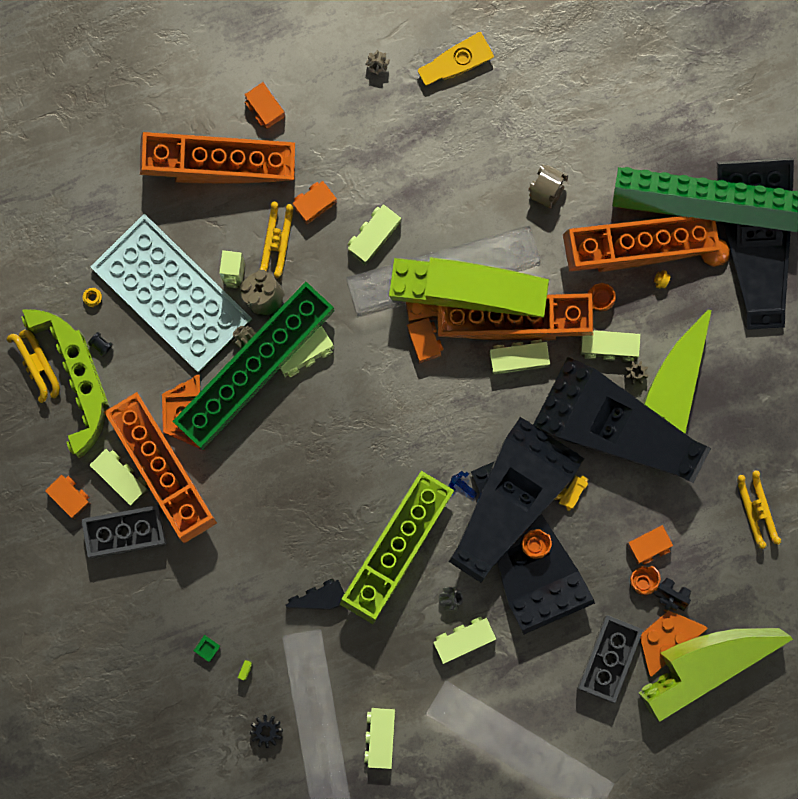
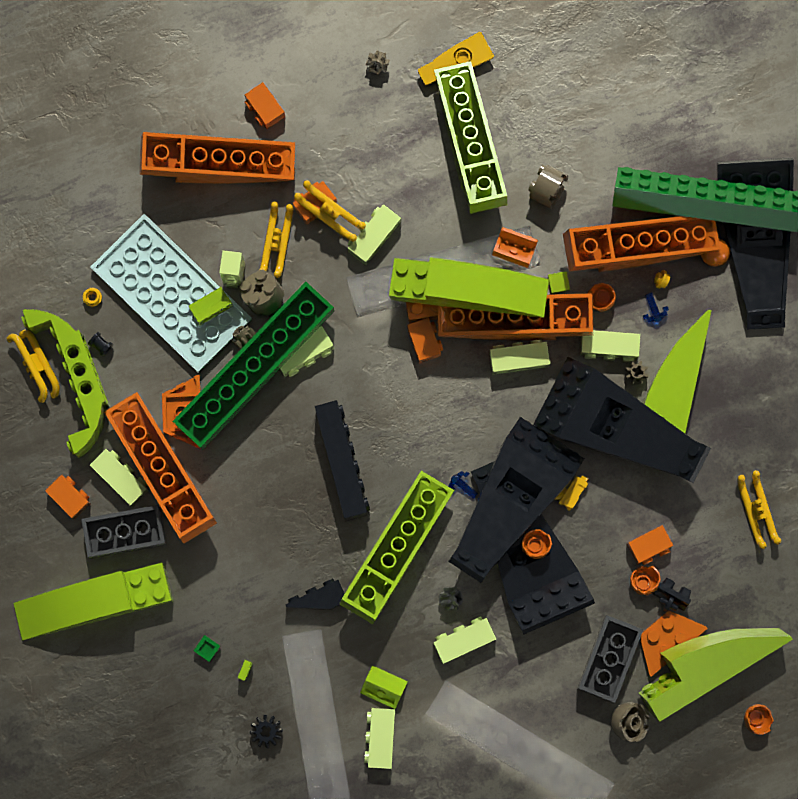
none -> lime slope [13,563,174,641]
none -> lime panel [189,287,233,326]
none -> yellow piece [294,180,366,242]
none -> black brick [315,400,370,522]
none -> lime panel [360,665,408,709]
none -> lime slope [434,61,507,214]
none -> orange bracket [492,227,538,268]
none -> lime tile [548,271,570,294]
none -> dark tan cylinder [611,702,650,742]
none -> clear blue piece [643,292,669,322]
none -> orange hair [744,704,774,735]

